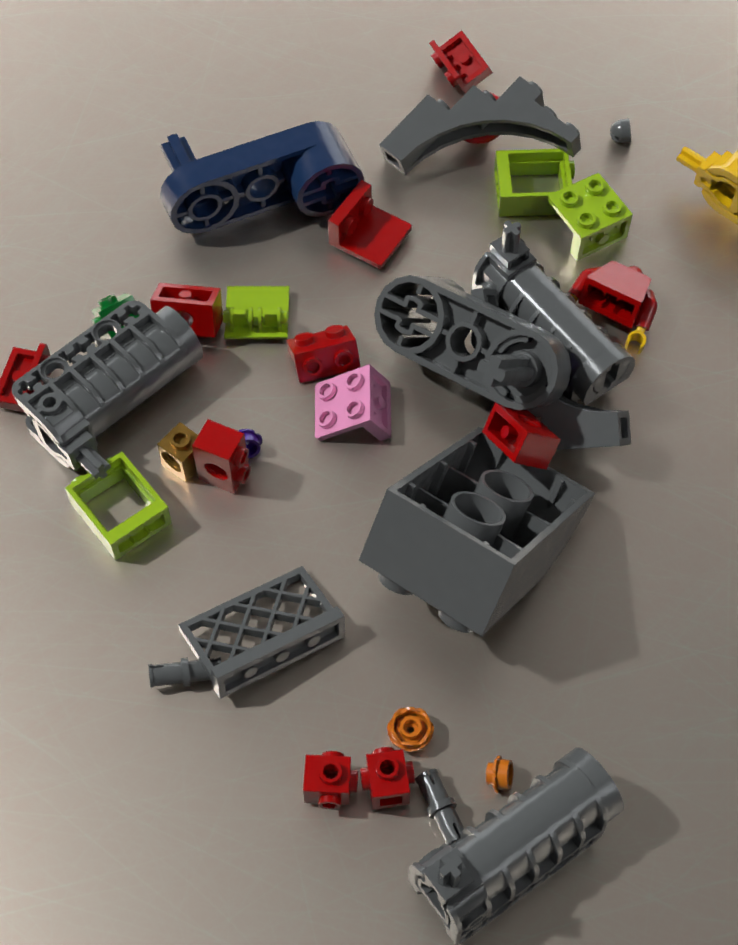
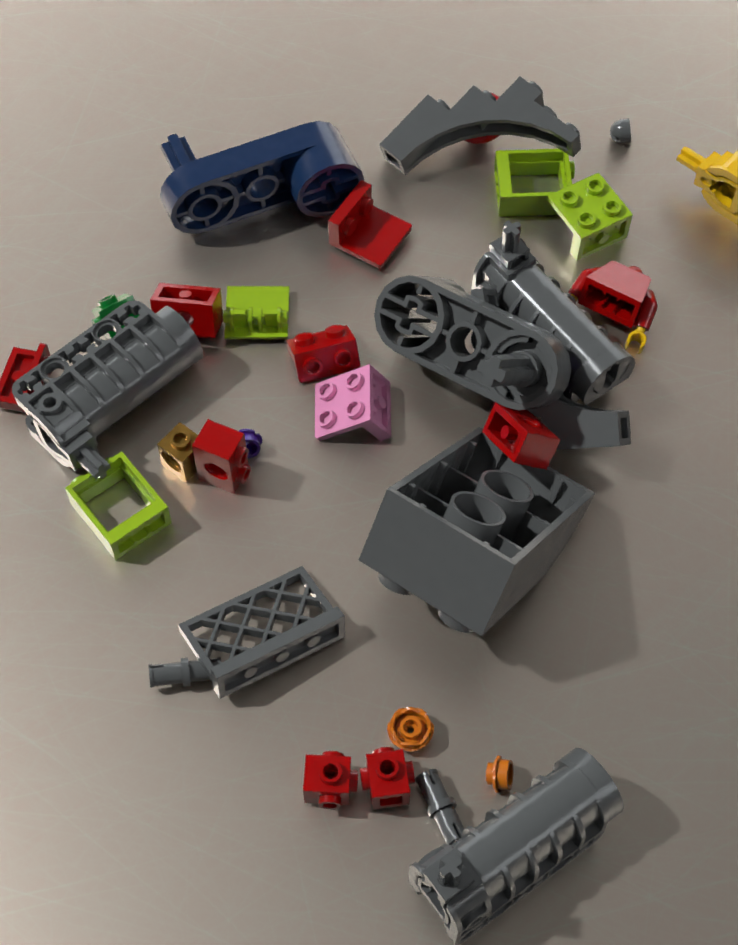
red bracket [429,30,493,94] -> none

